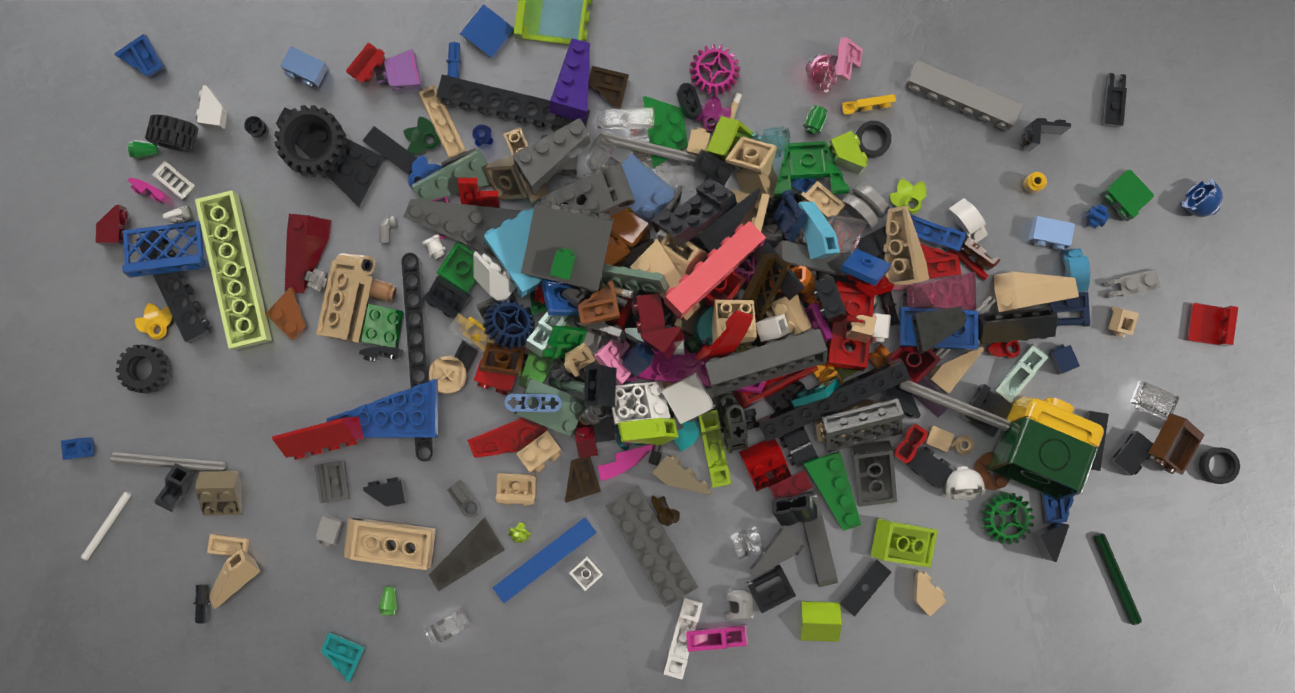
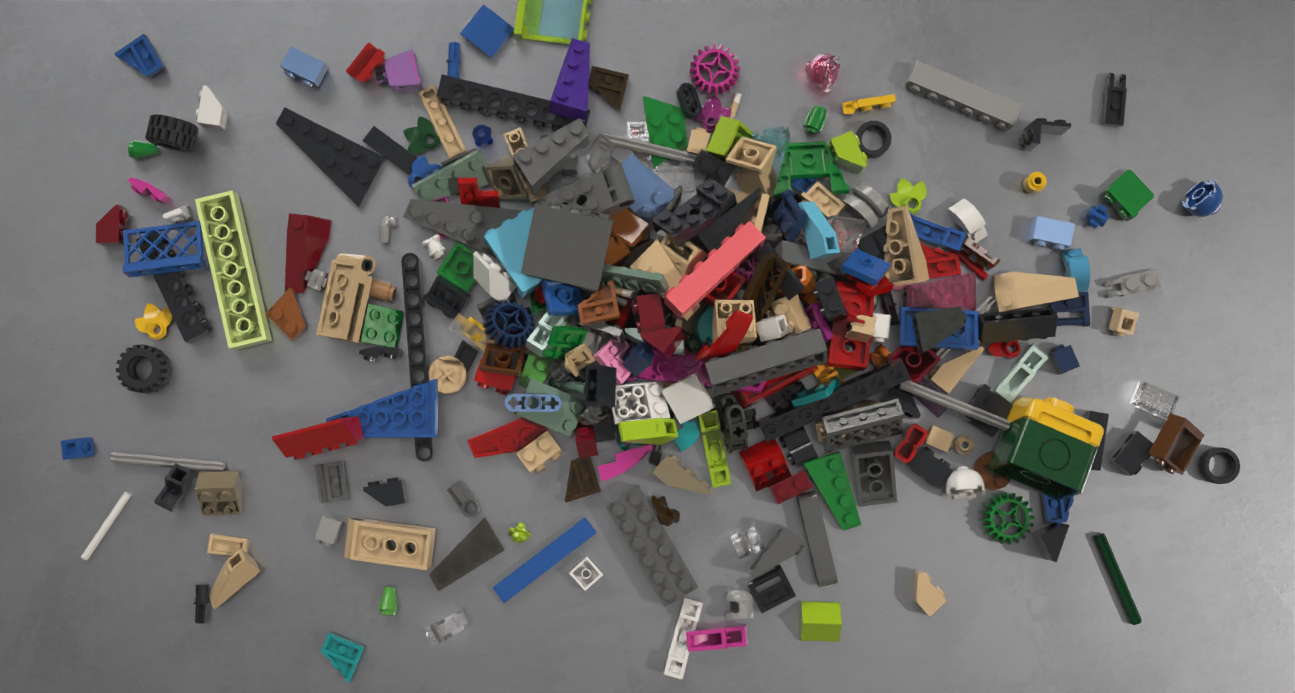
white slope [152,161,195,200] -> none
black wheel [244,116,268,139] -> none
black tyre [274,105,347,177] -> none
tan bracket [496,473,536,506] -> none
green brick [550,247,577,280] -> none
dark grey tile [562,288,589,307] -> none
clear tile [596,108,655,129] -> none
black brick [772,493,817,526] -> none
bright pink plate [835,37,863,80] -> none
black tile [839,559,892,617] -> none
lime slope [871,518,938,568] -> none
red bracket [1187,303,1239,347] -> none

